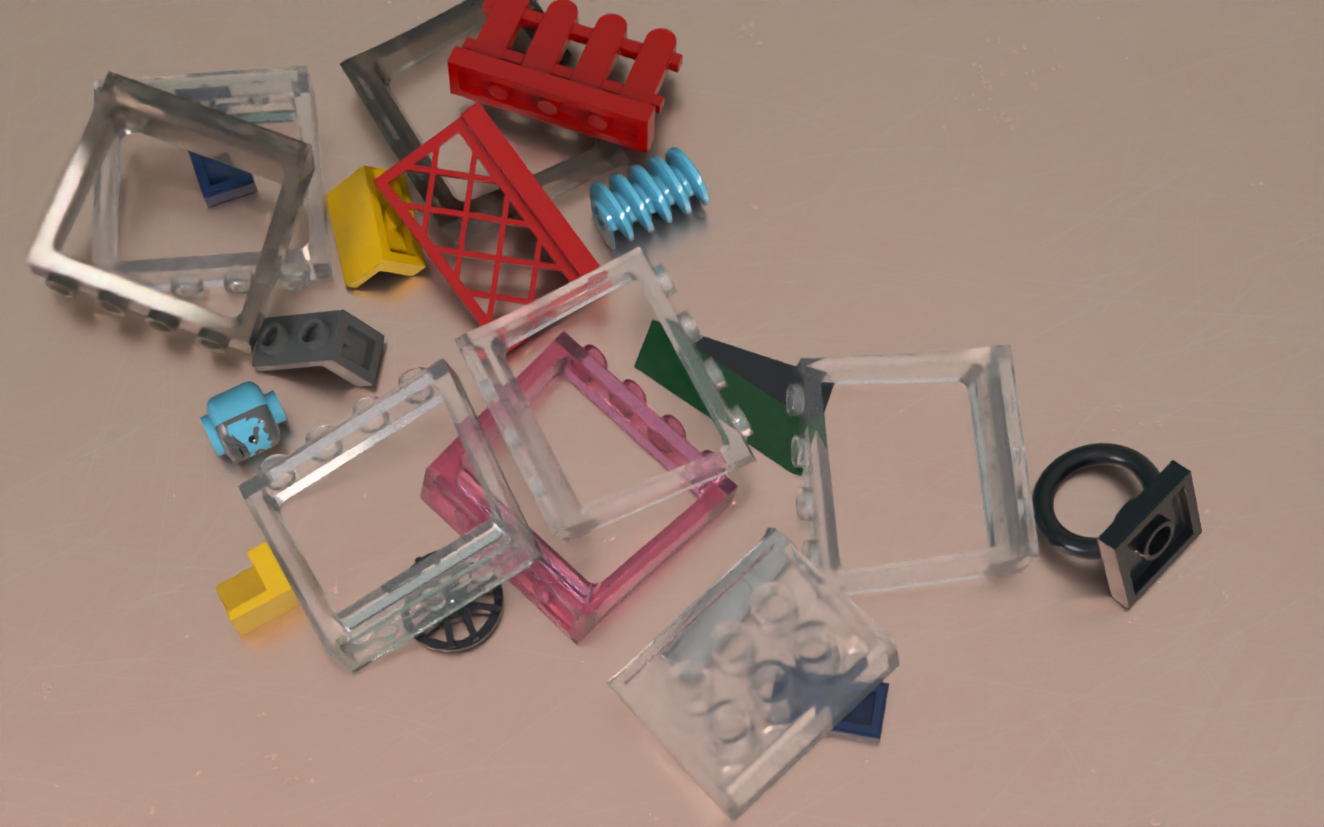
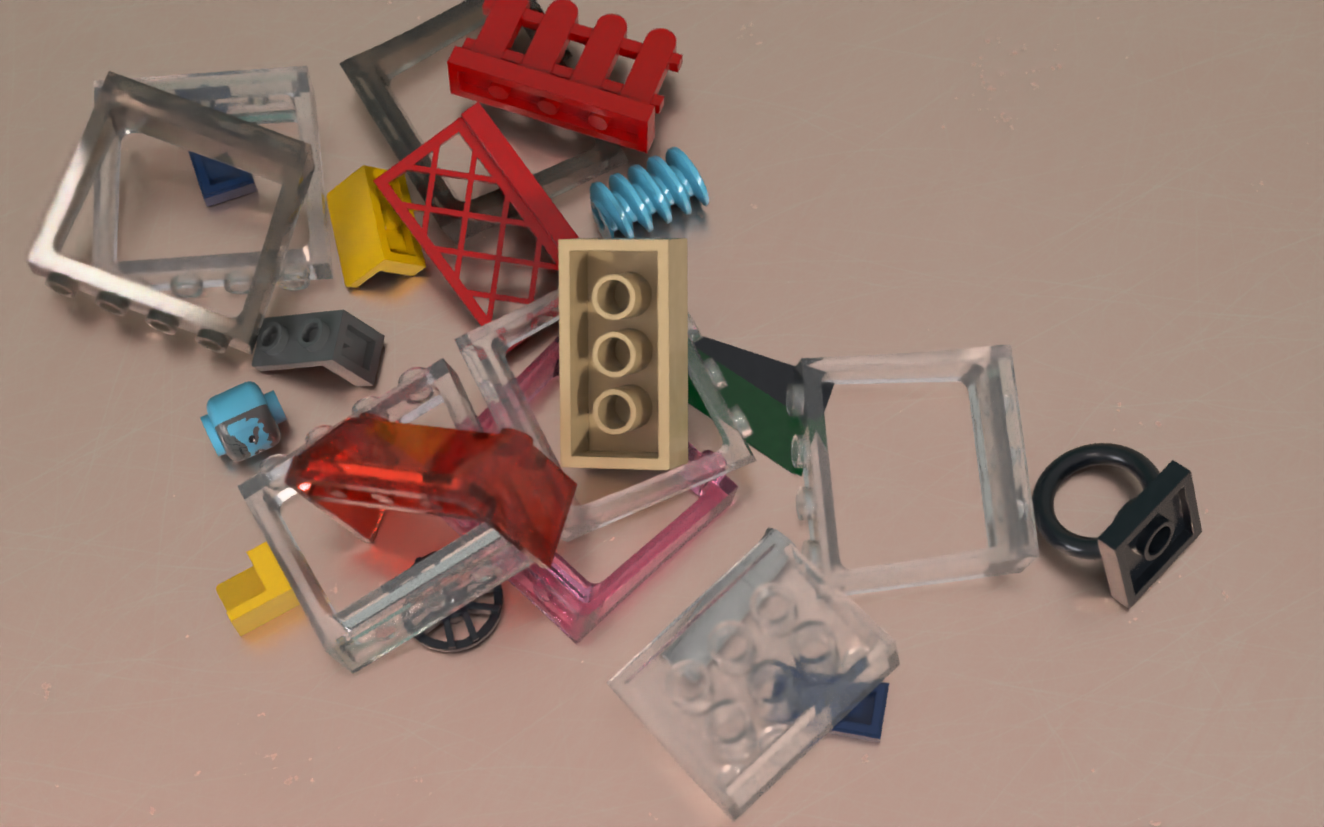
none -> clear red windscreen [284,412,578,569]
none -> tan brick [558,238,688,470]

